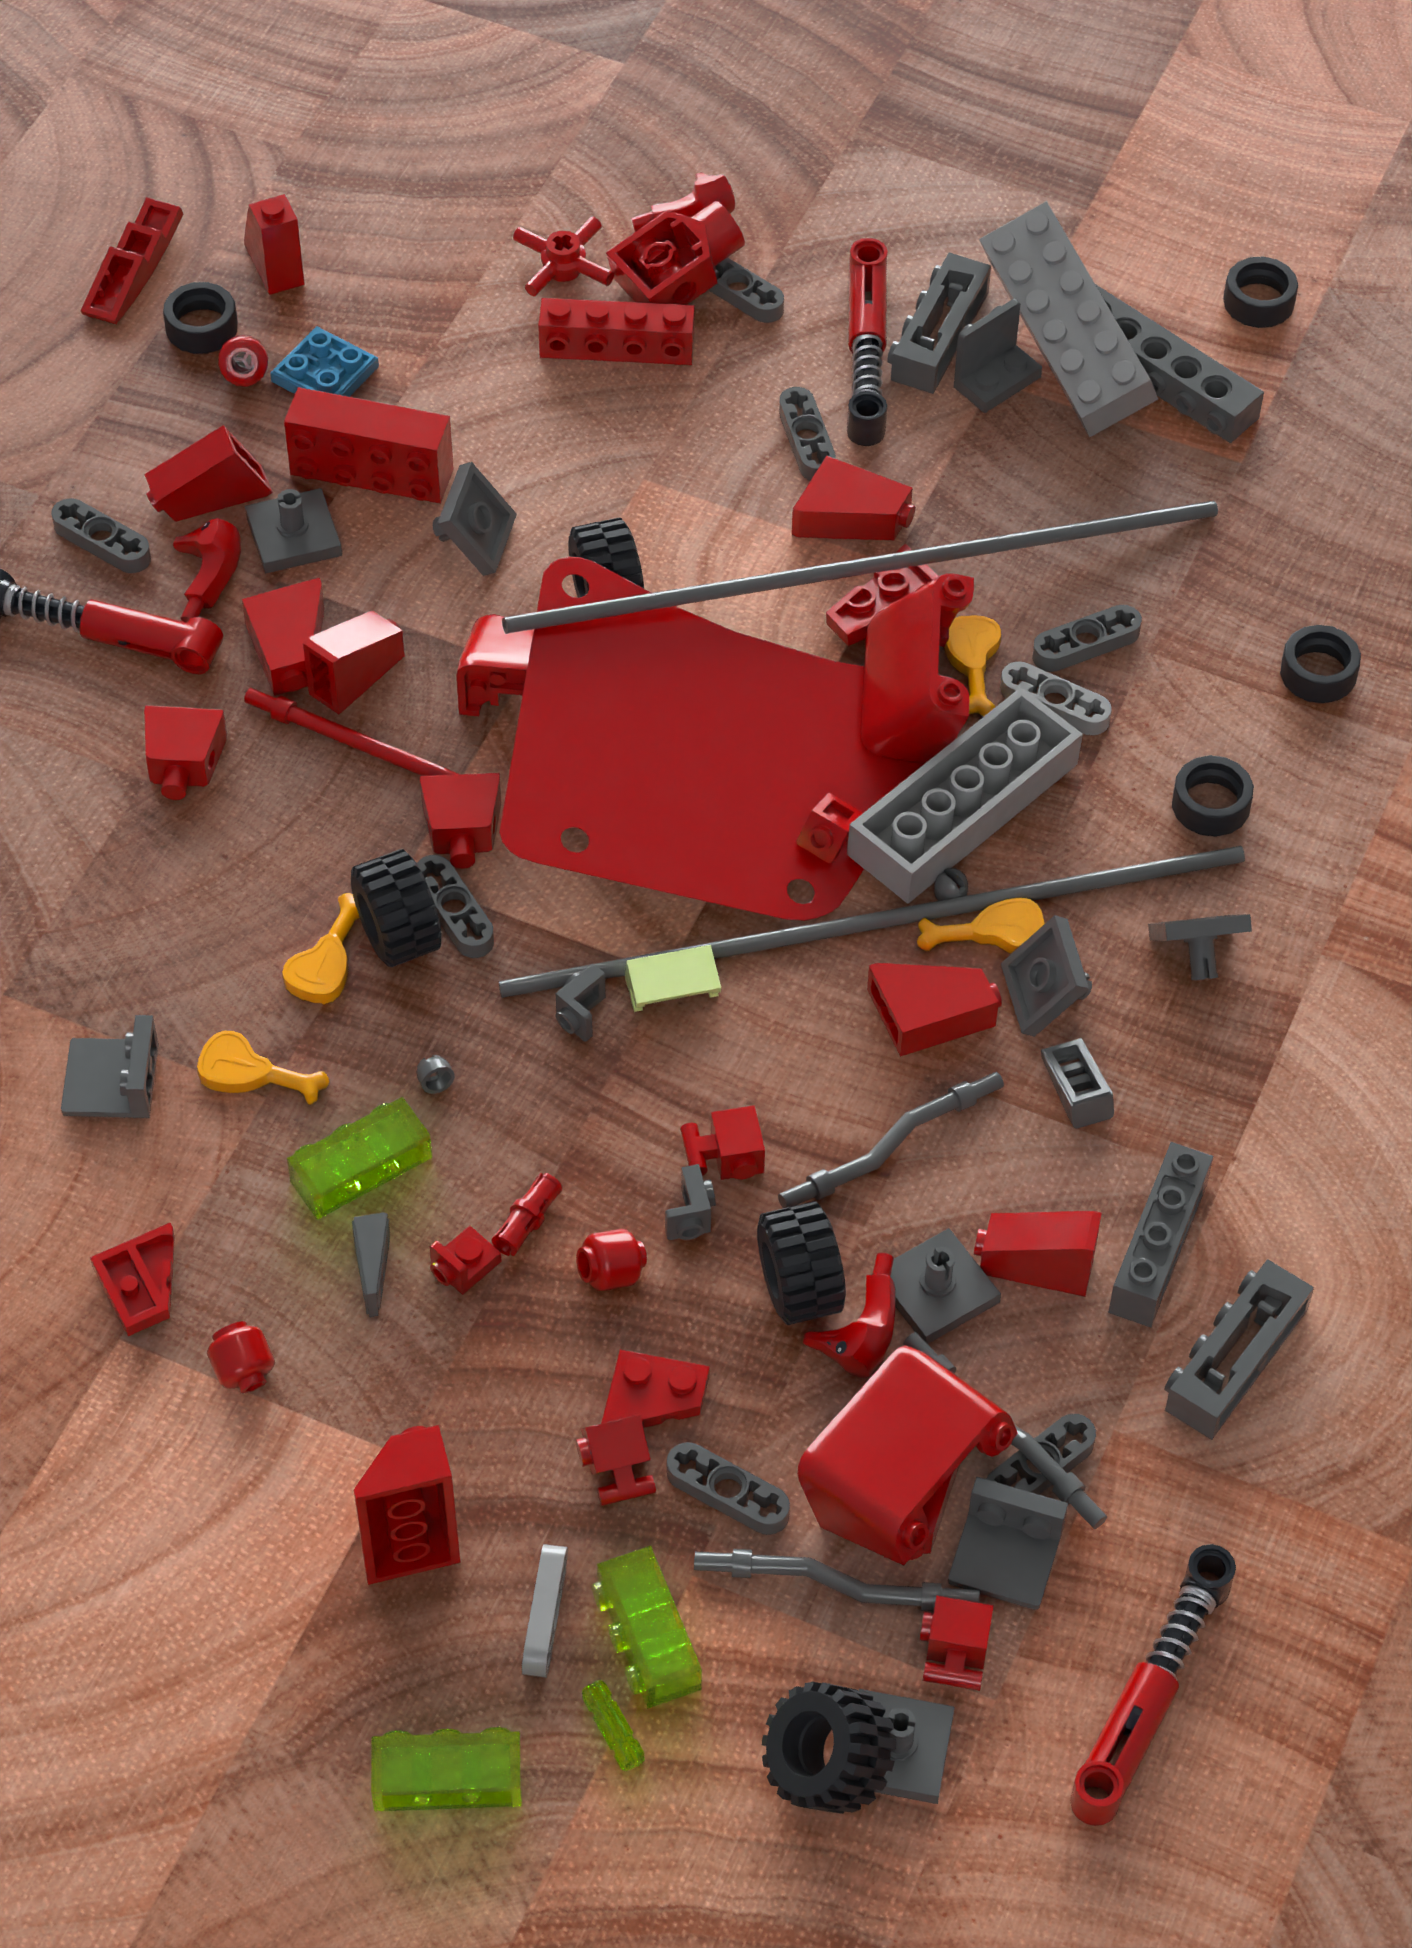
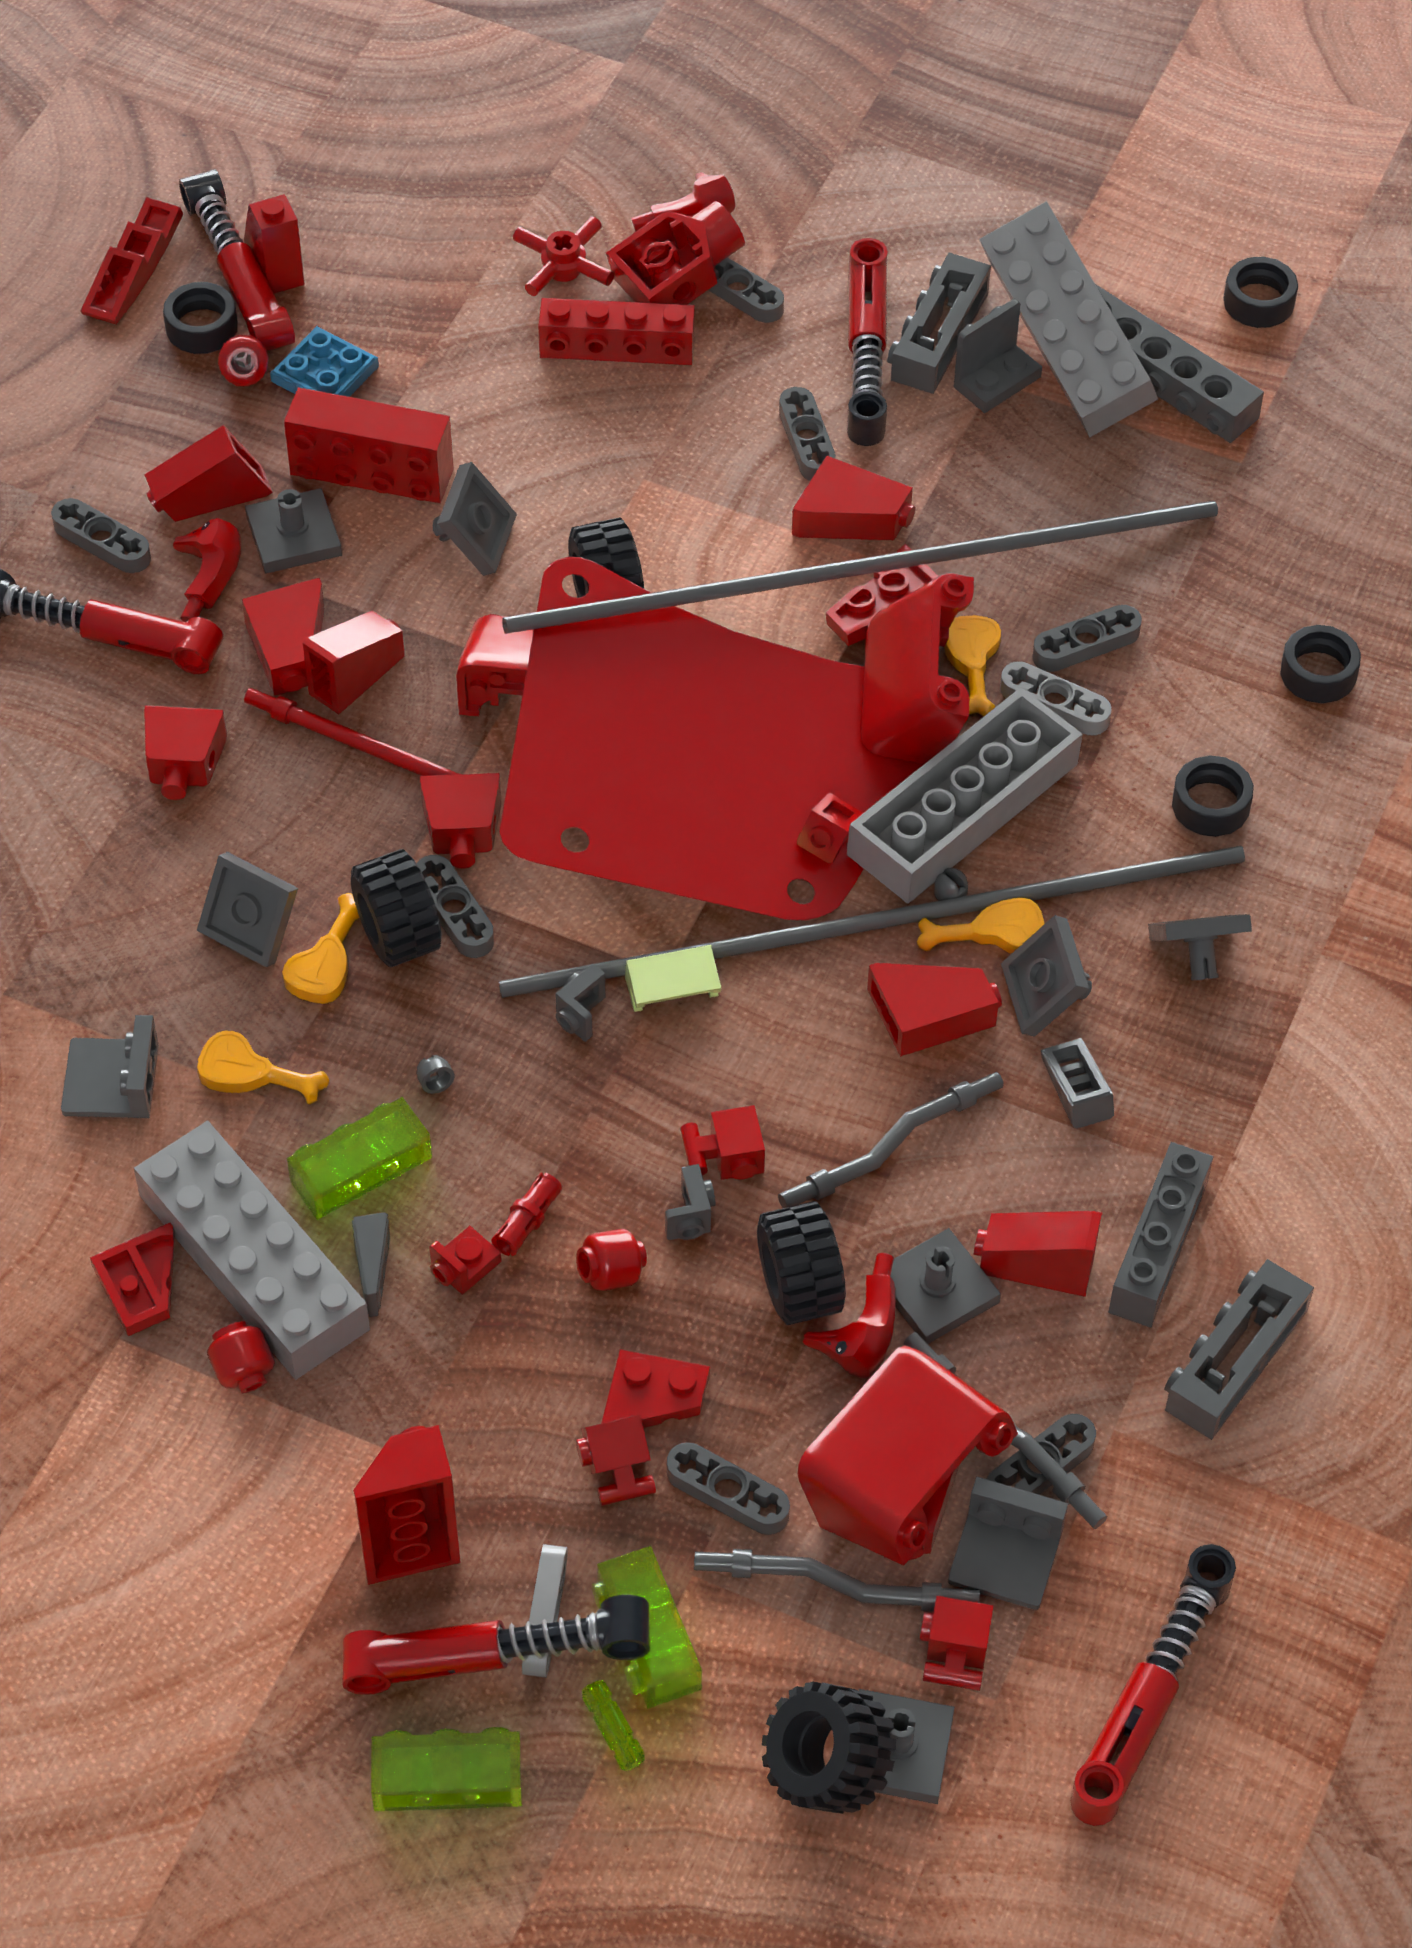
none -> light grey brick [134,1120,370,1380]
none -> red piece [179,169,295,351]
none -> dark grey tile [197,852,298,967]
none -> piece [342,1594,651,1695]

